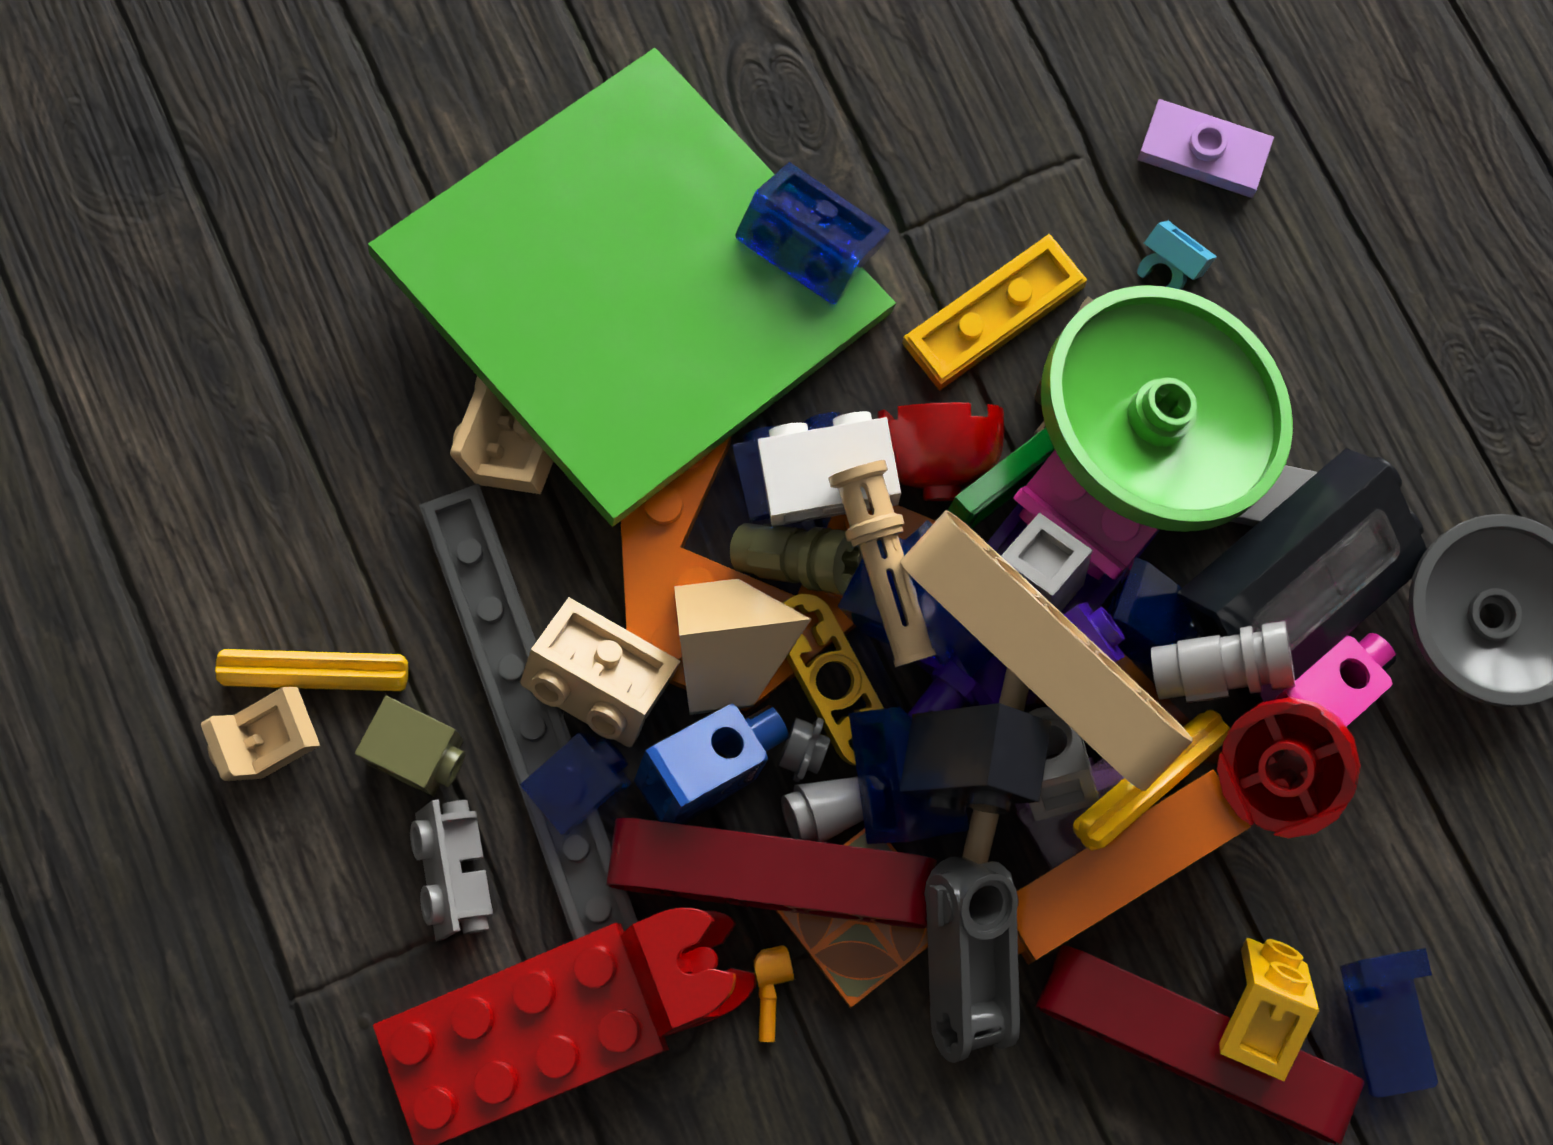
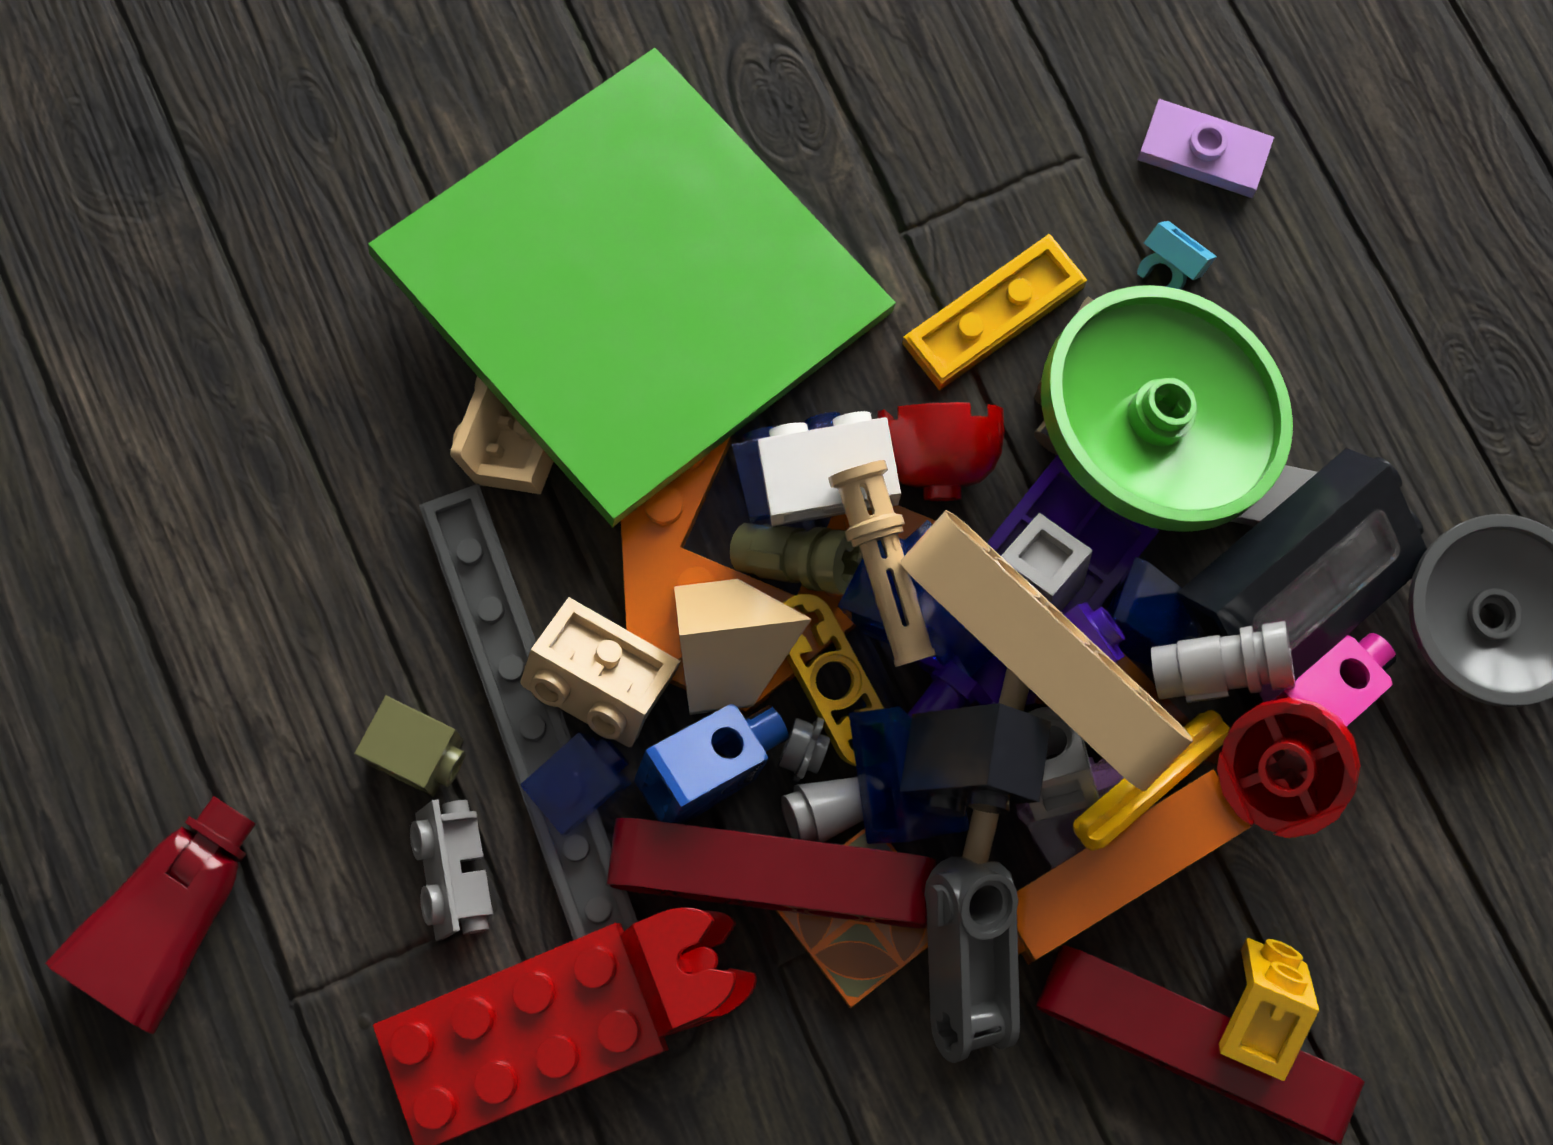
tan bracket [201,687,320,781] -> none
yellow axle [215,649,409,691] -> none
clear blue bracket [735,162,890,304] -> none
light orange hand [754,945,794,1042] -> none
green tile [948,427,1055,529] -> none
dark pink bracket [1013,450,1159,580] -> none
clear blue bracket [1340,948,1438,1098] -> none
none -> dark red piece [45,796,256,1035]

